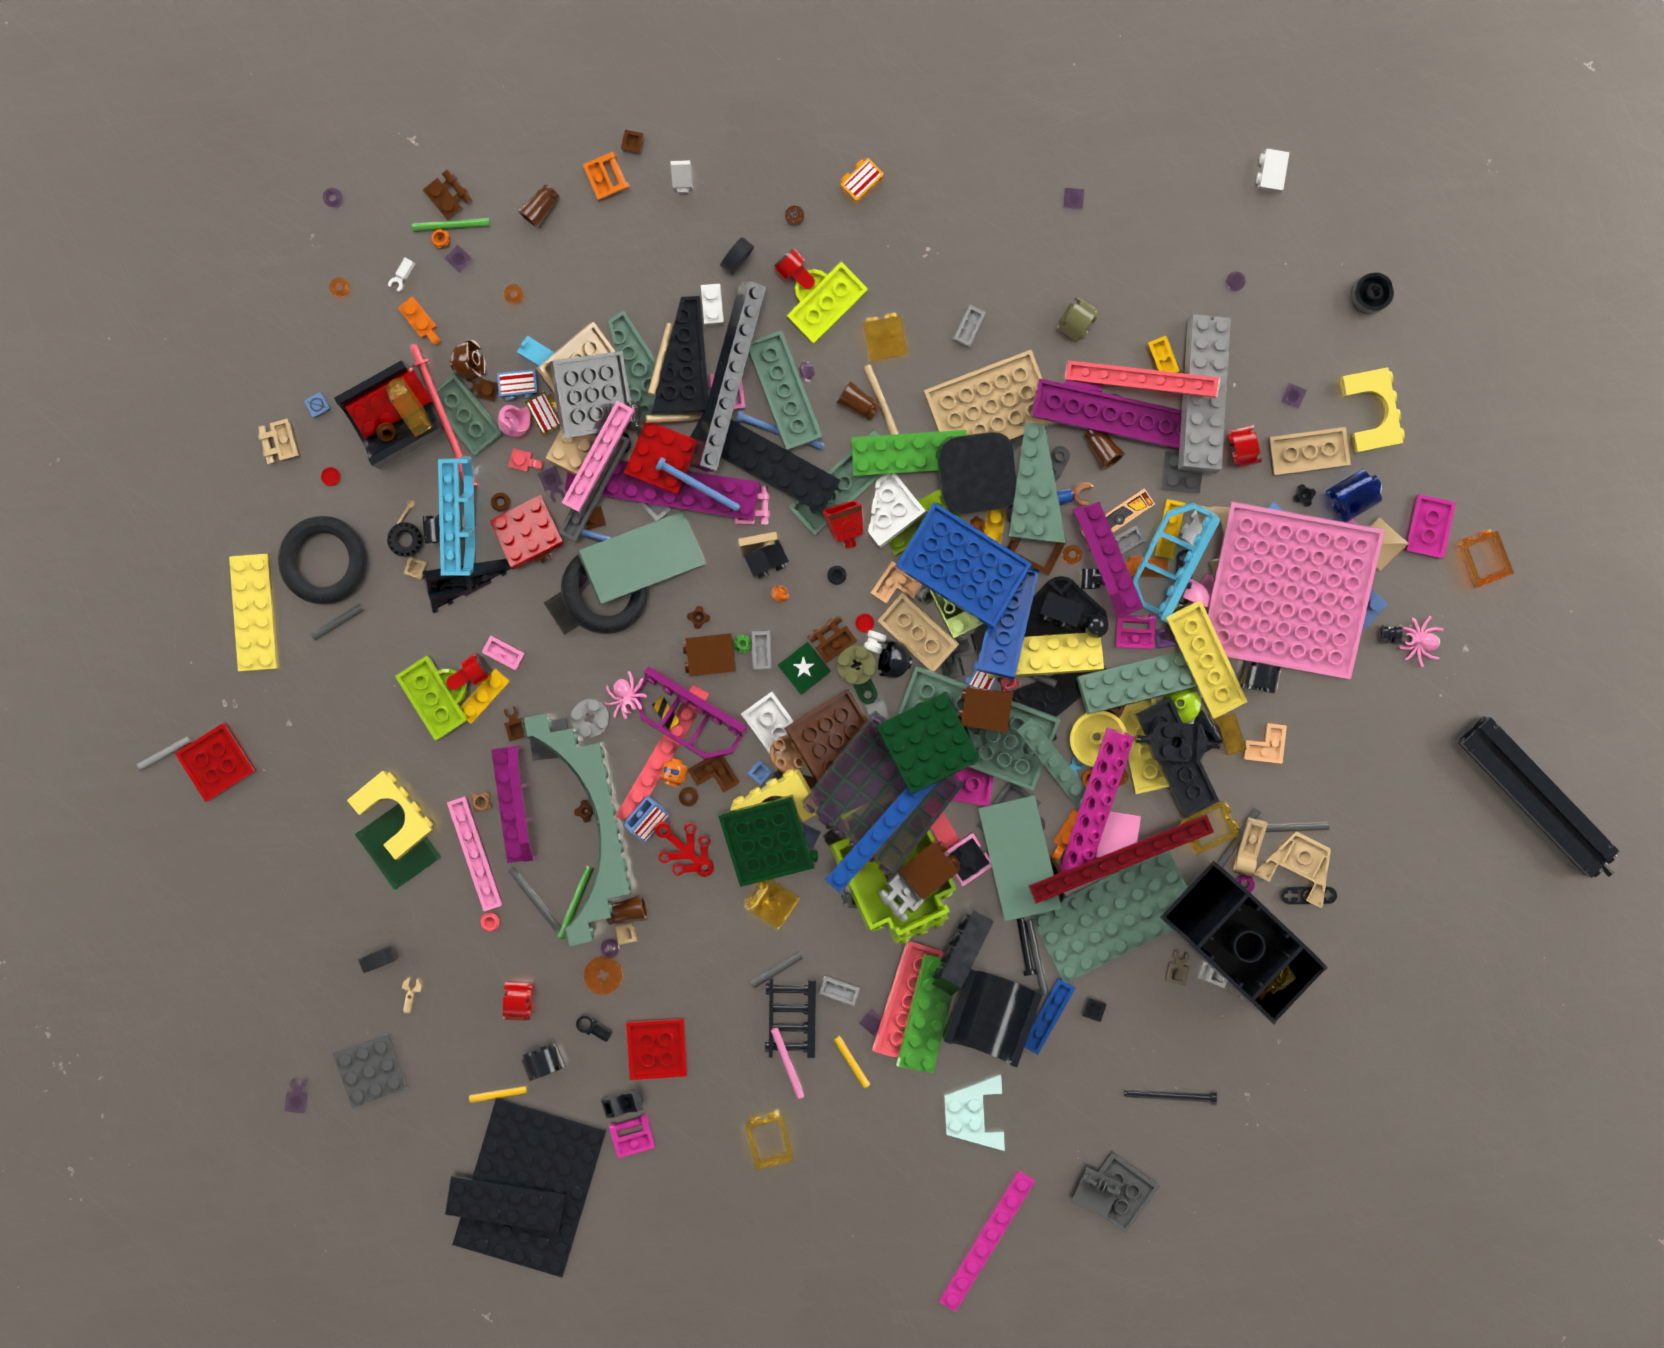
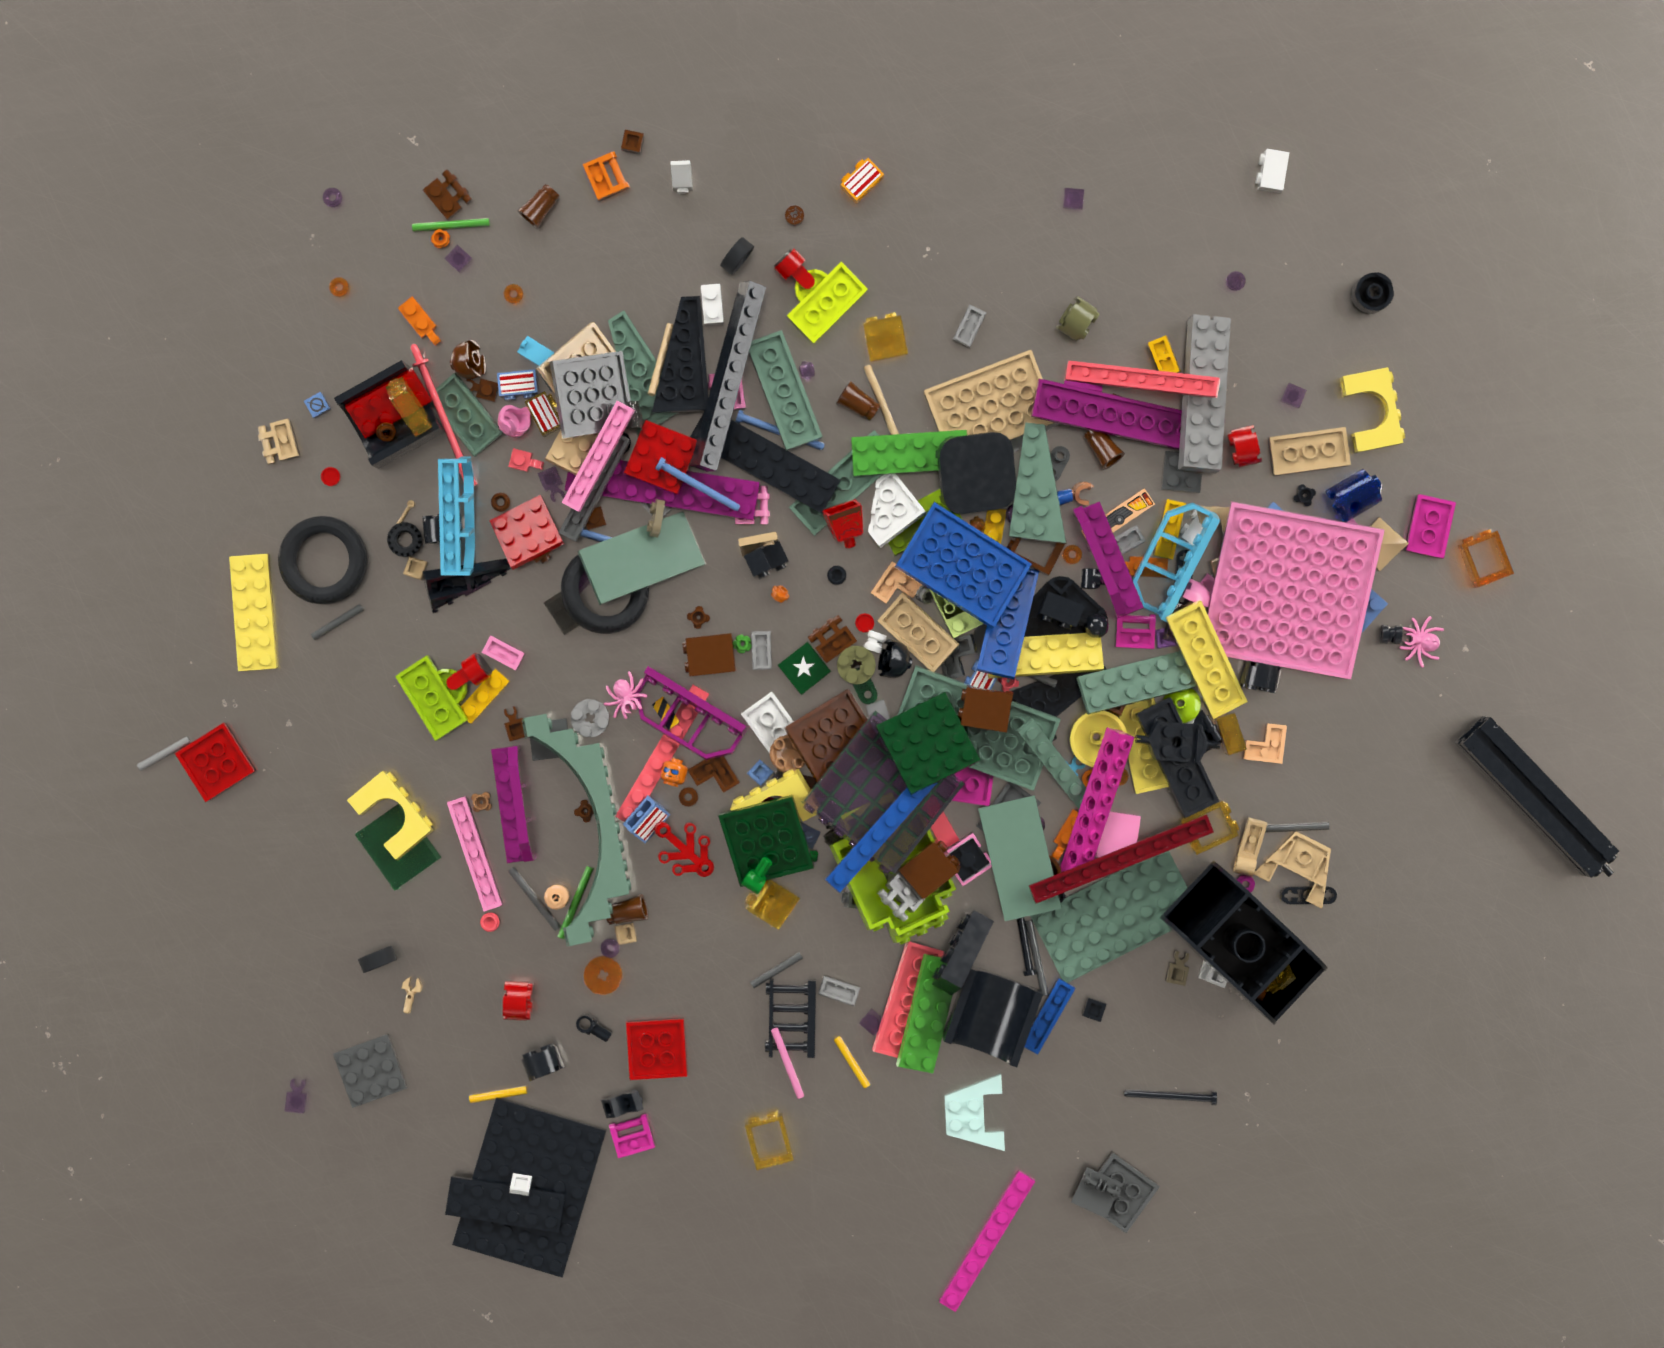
white bar [388,257,415,292] -> none
tan bar [645,413,702,423] -> none
dark grey bar [1217,808,1261,868] -> none
none -> white tile [509,1173,532,1196]
none -> light nougat head [544,884,570,910]
none -> dark tan plate [647,499,665,538]
none -> green axle [741,857,772,895]

